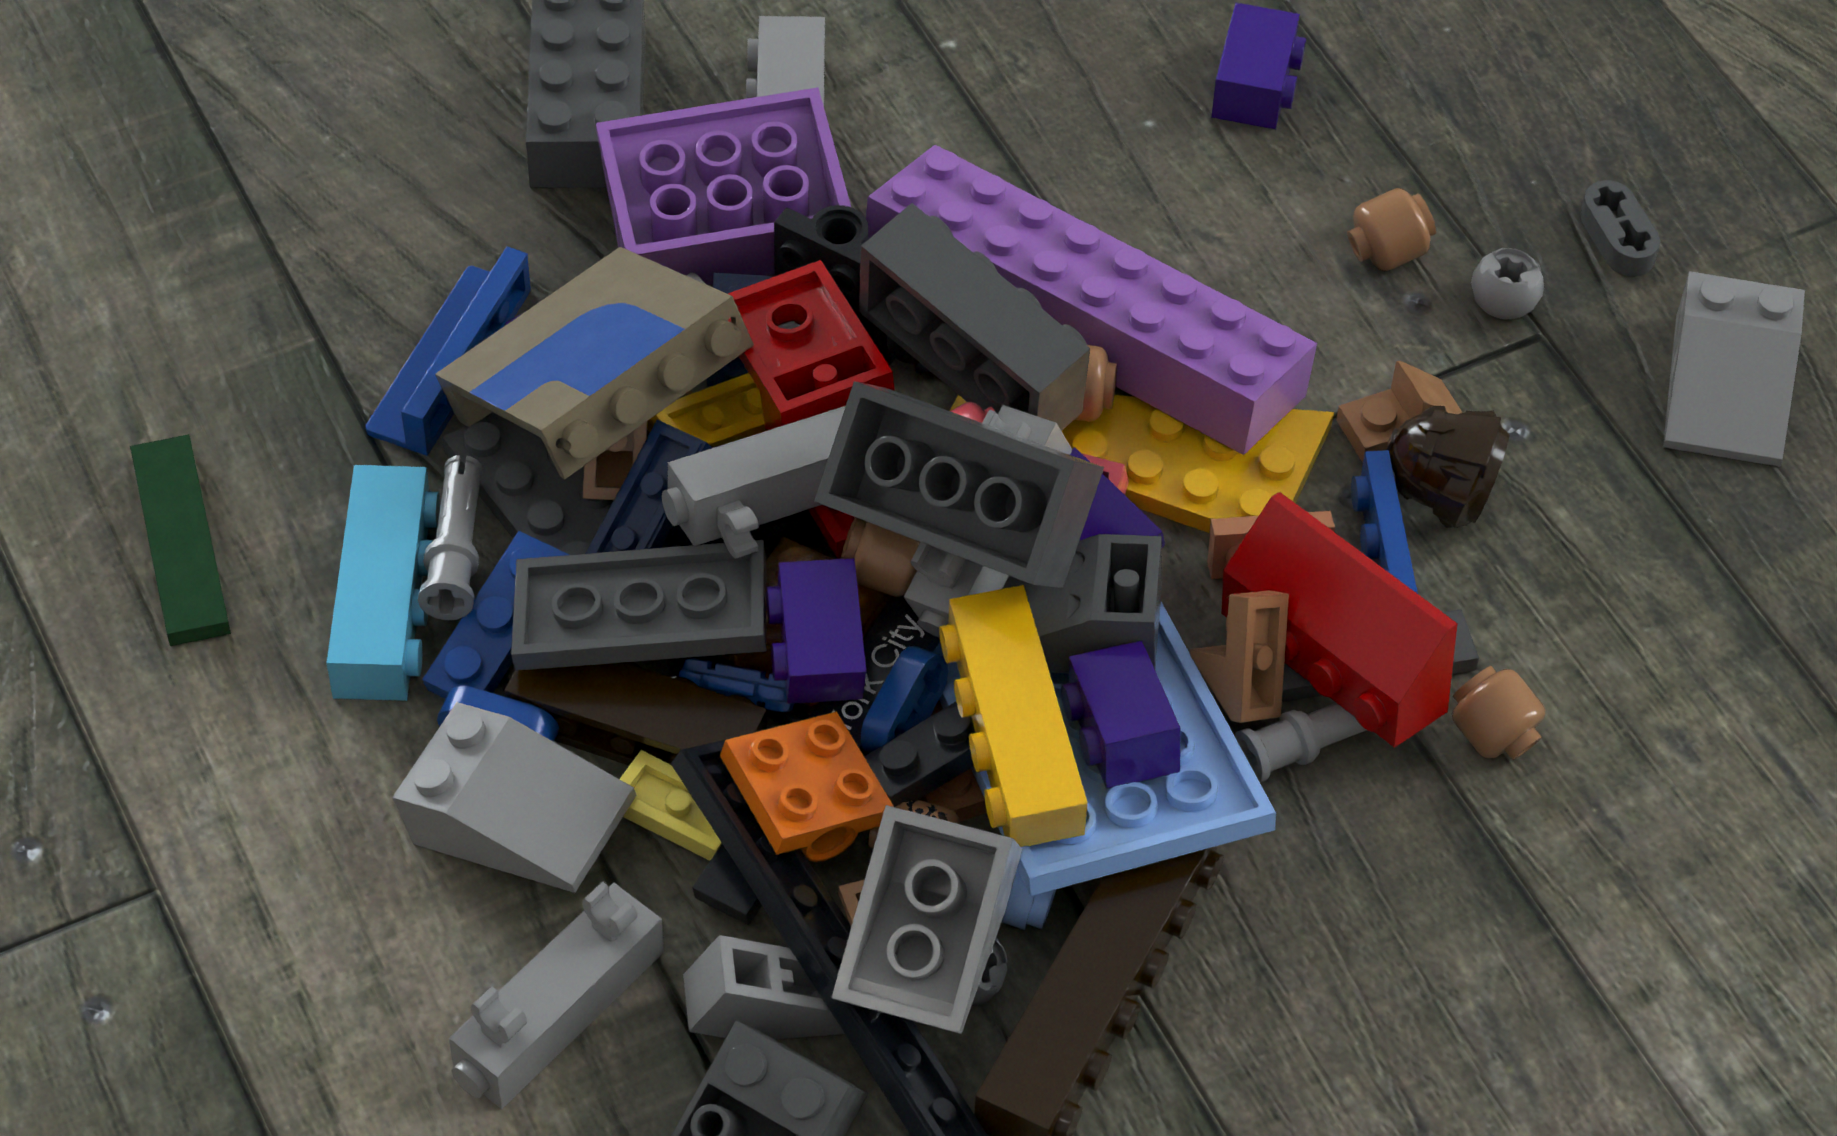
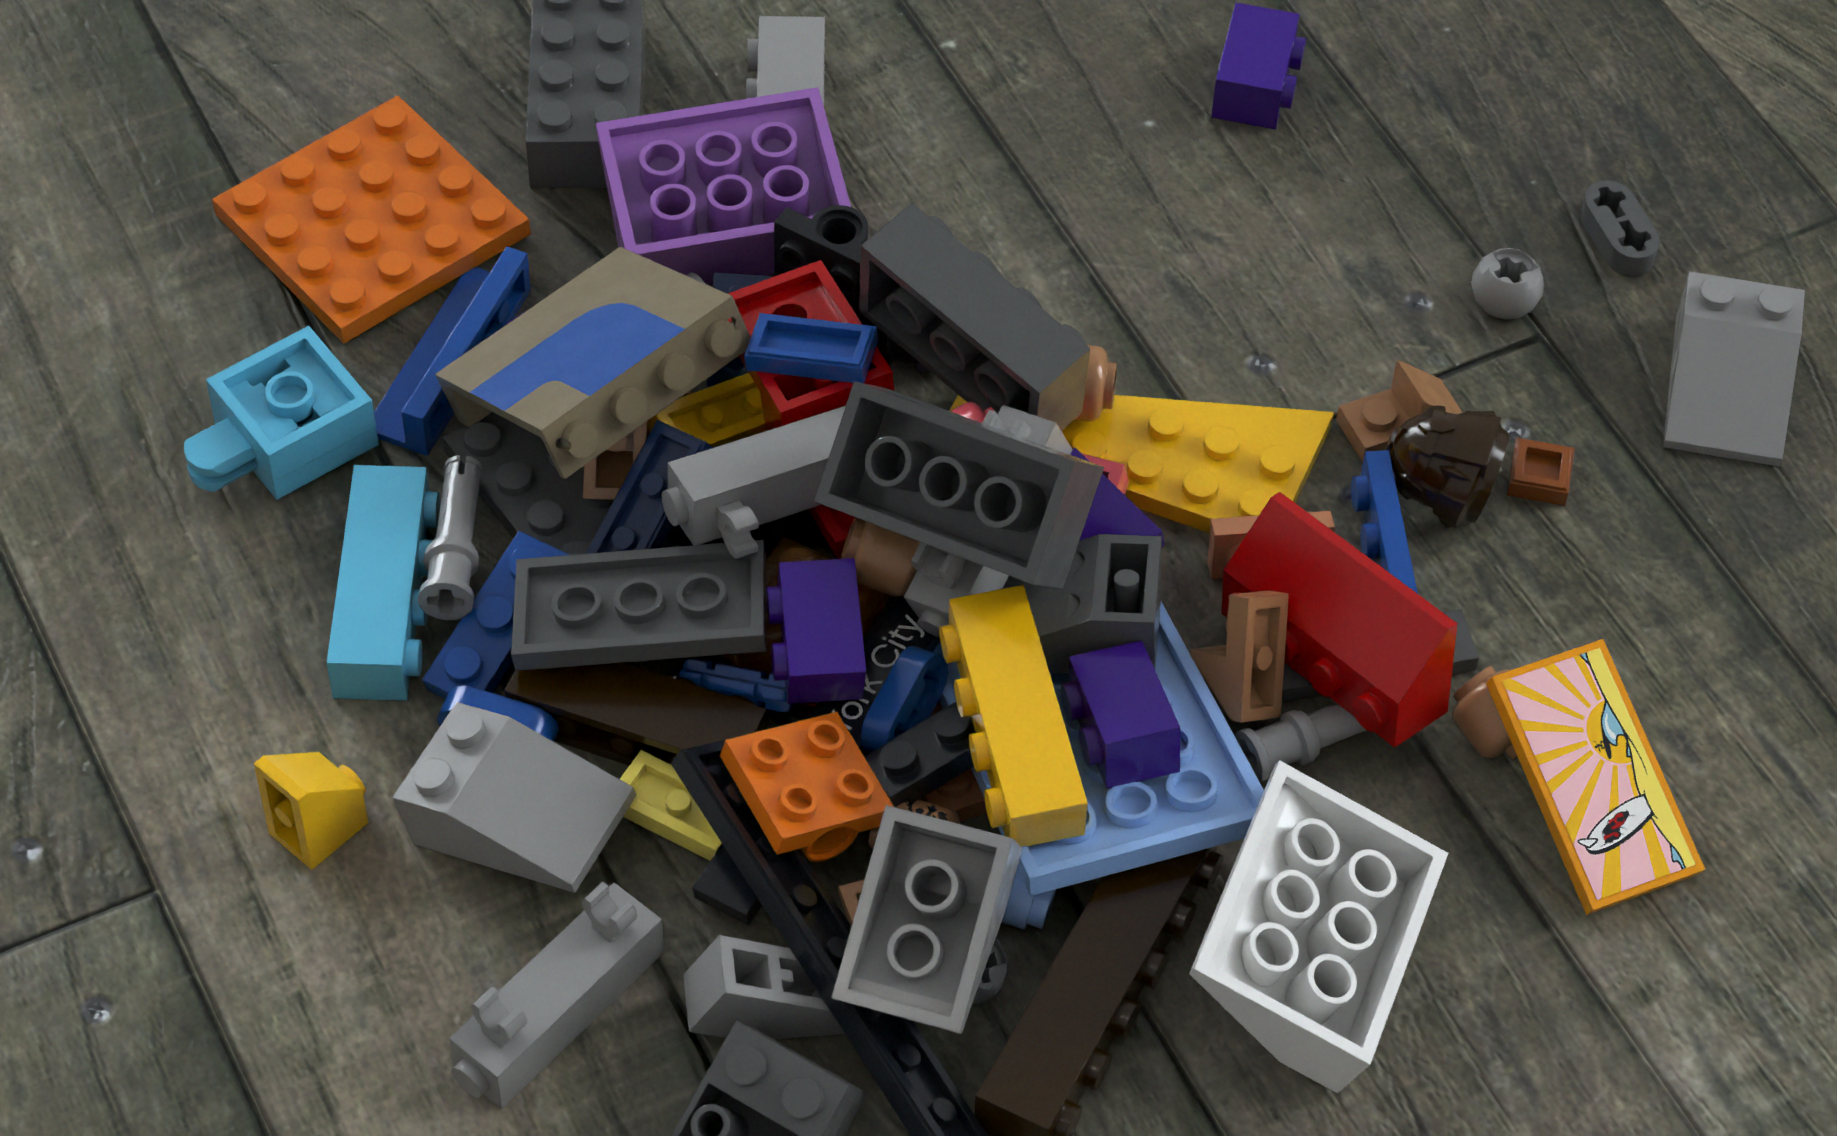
dark green tile [130,434,231,646] -> none
medium lavender brick [866,145,1317,455] -> none
medium nougat head [1347,188,1436,272] -> none
none -> medium azure brick [184,326,379,500]
none -> orange plate [212,95,531,344]
none -> yellow slope [254,752,368,870]
none -> blue tile [744,313,878,383]
none -> white slope [1189,760,1448,1093]
none -> tile [1486,639,1706,915]
none -> dark orange tile [1507,437,1575,506]

